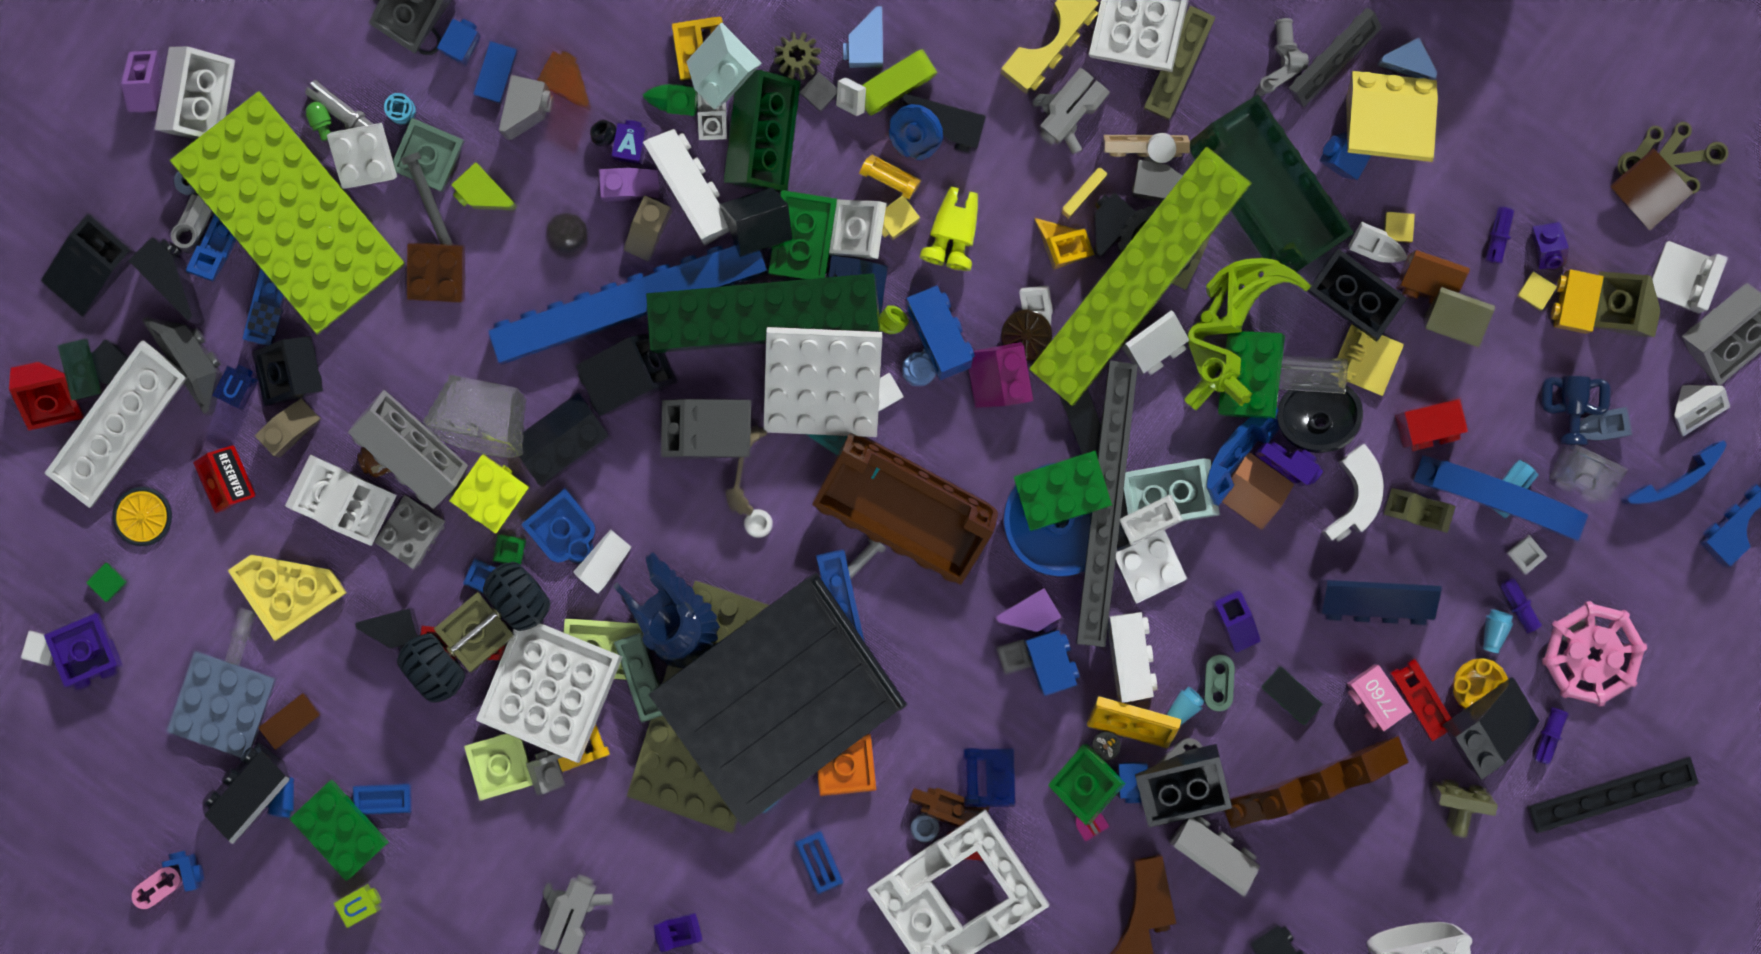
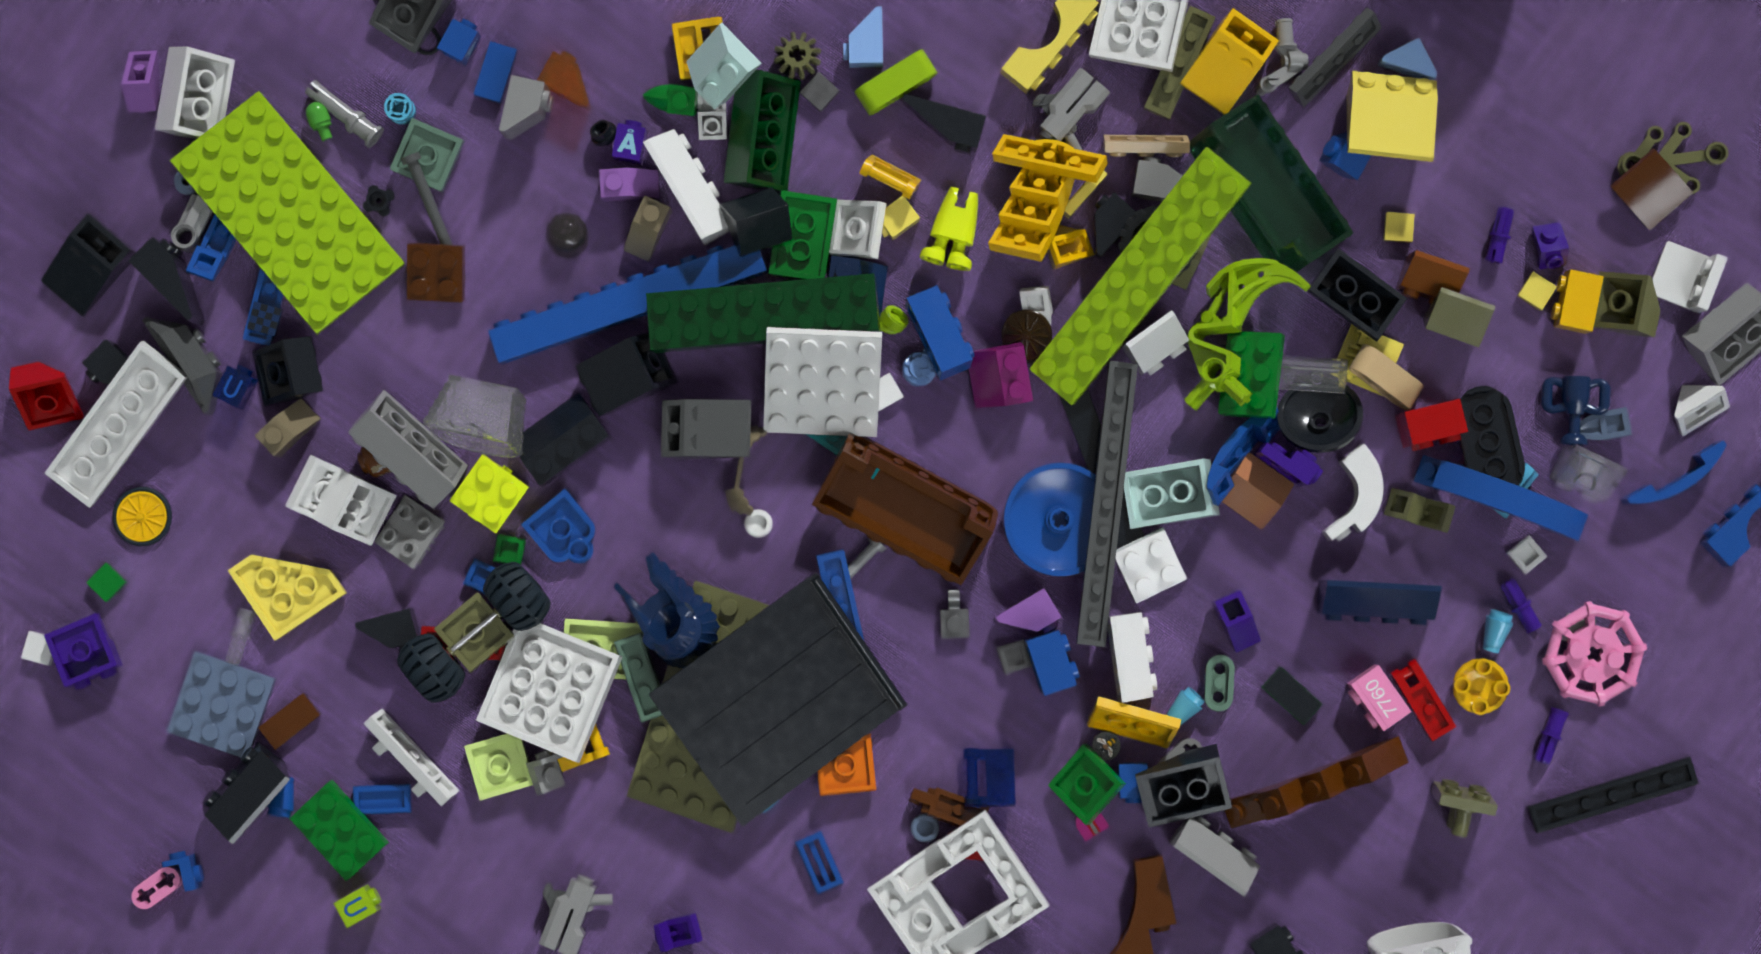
clear green plate [57,338,102,401] -> none
red panel [193,445,255,514] -> none
white plate [327,123,397,189] -> none
lime slope [451,162,517,210] -> none
white slope [574,529,631,594] -> none
white tile [836,77,866,116] -> none
blue tile [889,104,943,160] -> none
green plate [1013,451,1113,531] -> none
white plate [1120,495,1183,545] -> none
white tile [1147,133,1176,163] -> none
white plate [1349,222,1407,263] -> none
black slope [1442,677,1540,780] -> none
none -> black plate [363,185,395,217]
none -> white hinge [363,709,460,806]
none -> flat silver plate [940,589,970,639]
none -> yellow slope [988,134,1108,262]
none -> yellow slope [1180,8,1279,116]
none -> tan beam [1349,344,1424,411]
none -> black tile [1460,386,1525,486]

